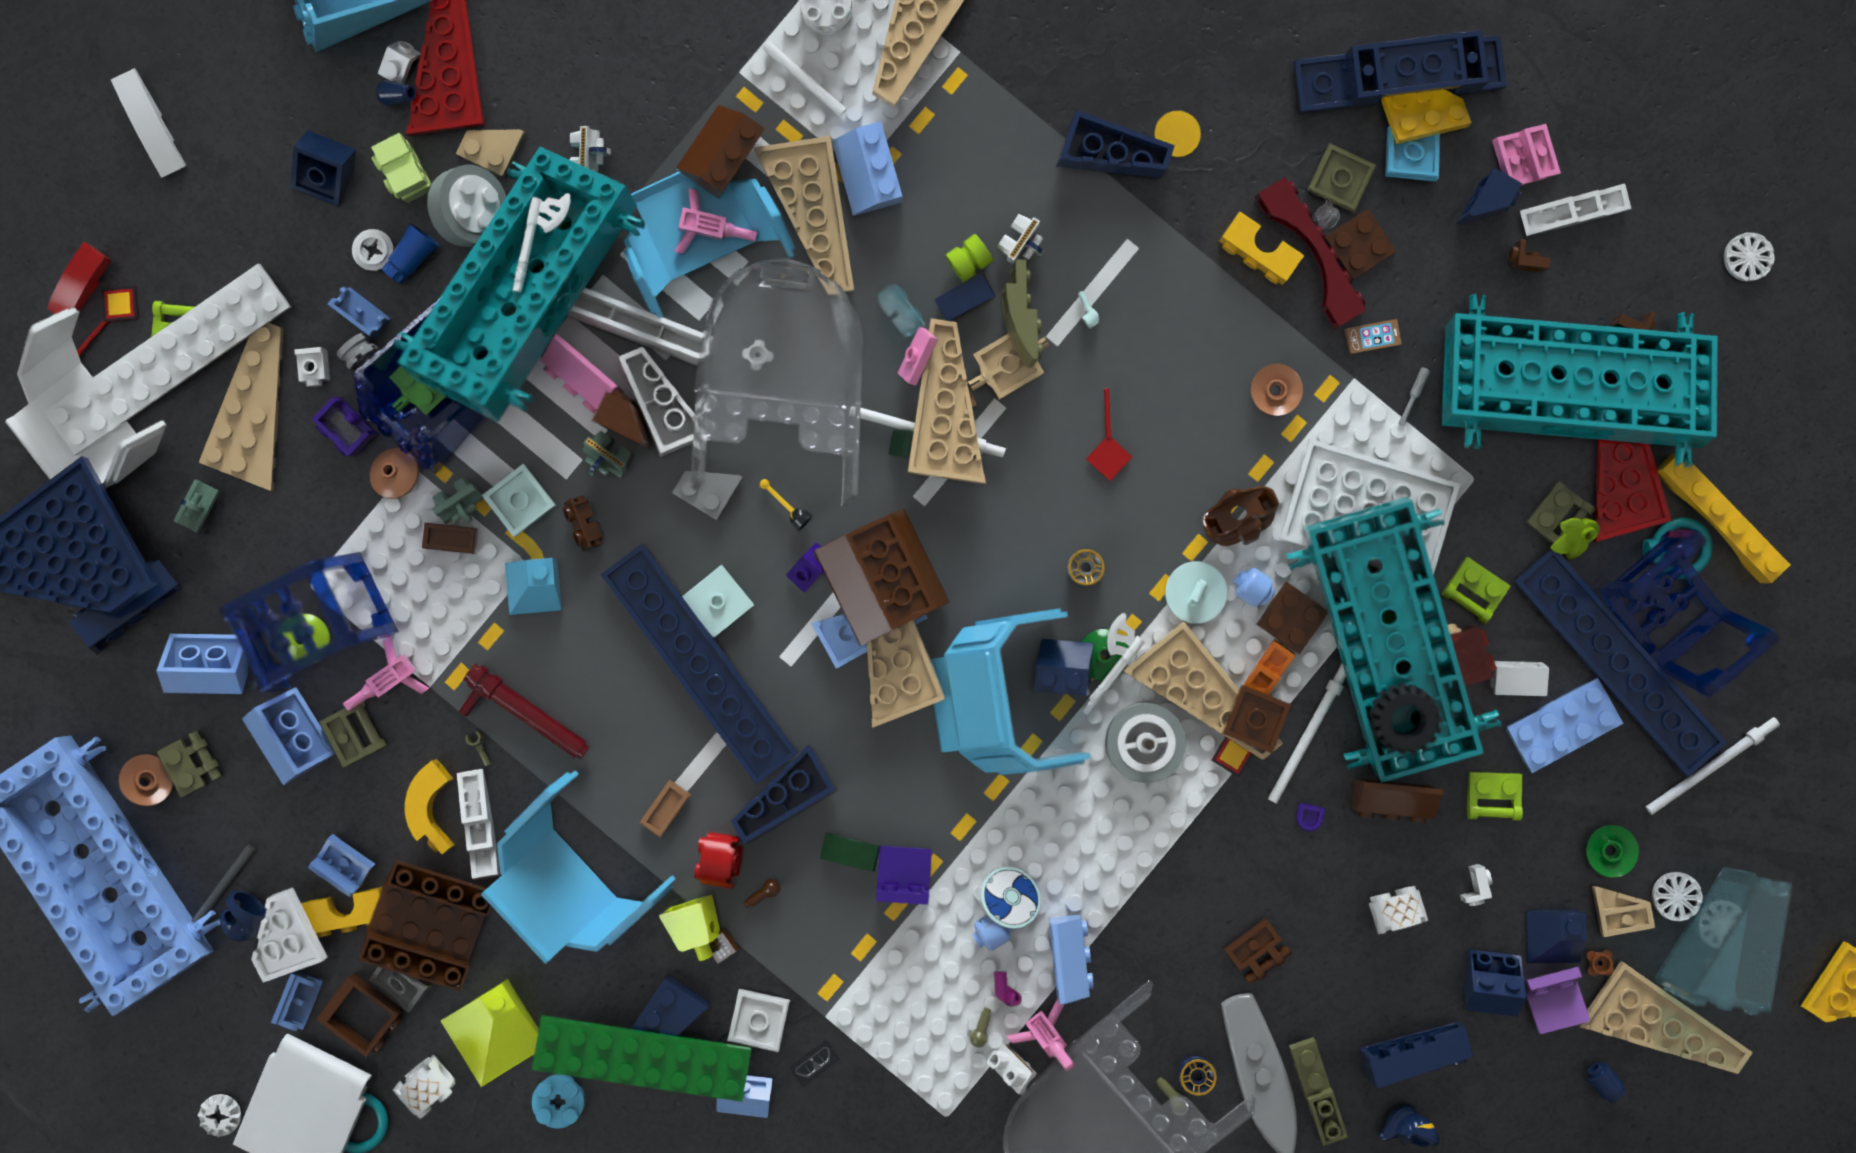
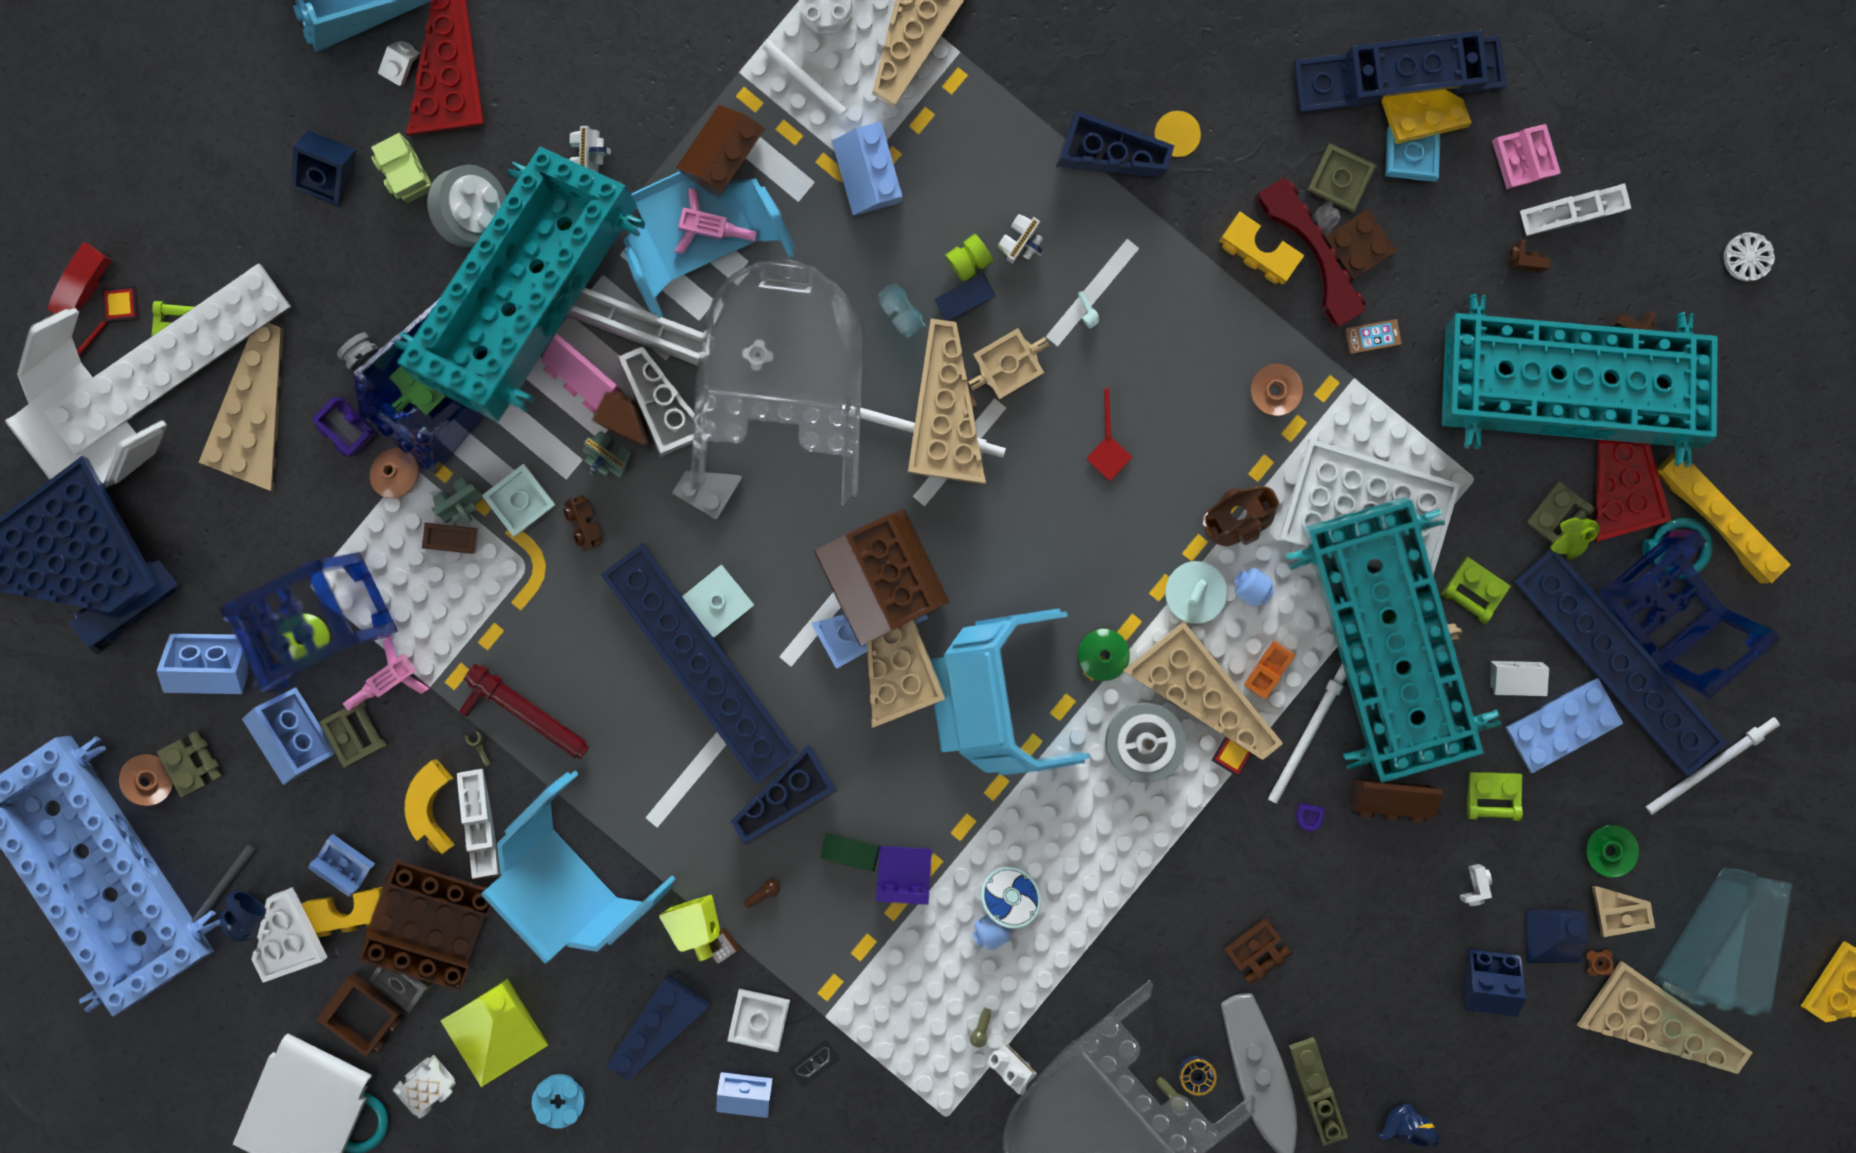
white slope [111,68,186,178] -> none
sand green hips [174,479,220,533] -> none
white gear [198,1094,241,1137] -> none
medium blue hinge [271,970,324,1031] -> none
white brick [295,347,330,387] -> none
medium blue hinge [328,287,391,339] -> none
white gear [352,229,394,271] -> none
dark blue cone [376,80,416,106] -> none
blue plant [382,223,440,284] -> none
tan wing [456,130,526,178] -> none
medium azure slope [505,558,562,615] -> none
white piece [512,193,570,293] -> none
green plate [532,1015,751,1102] -> none
medium nougat tile [639,779,691,838] -> none
red brick [694,832,743,889] -> none
tan wing [754,136,854,295] -> none
hinge [759,479,813,531] -> none
dark purple bracket [786,543,823,592] -> none
clear green slope [889,430,913,459] -> none
bright pink plate [898,327,938,386] -> none
magenta arm [994,971,1022,1007] -> none
olive slope [1001,259,1042,368] -> none
bright pink piece [1006,998,1075,1071] -> none
dark blue slope [1034,639,1094,696] -> none
light blue slope [1048,914,1094,1004] -> none
wheel [1067,549,1105,586] -> none
white piece [1081,613,1145,716] -> none
reddish brown plate [1222,685,1292,753] -> none
reddish brown plate [1255,582,1328,654] -> none
dark blue wedge [1359,1022,1473,1089] -> none
black tyre [1369,683,1442,755] -> none
white brick [1369,886,1428,934] -> none
light grey piece [1398,368,1431,426] -> none
clear red bracket [1450,624,1496,686] -> none
dark blue slope [1457,168,1522,225] -> none
medium lavender bracket [1524,967,1590,1034] -> none
dark blue brick [1586,1063,1626,1103] -> none
white wheel [1652,872,1703,921] -> none

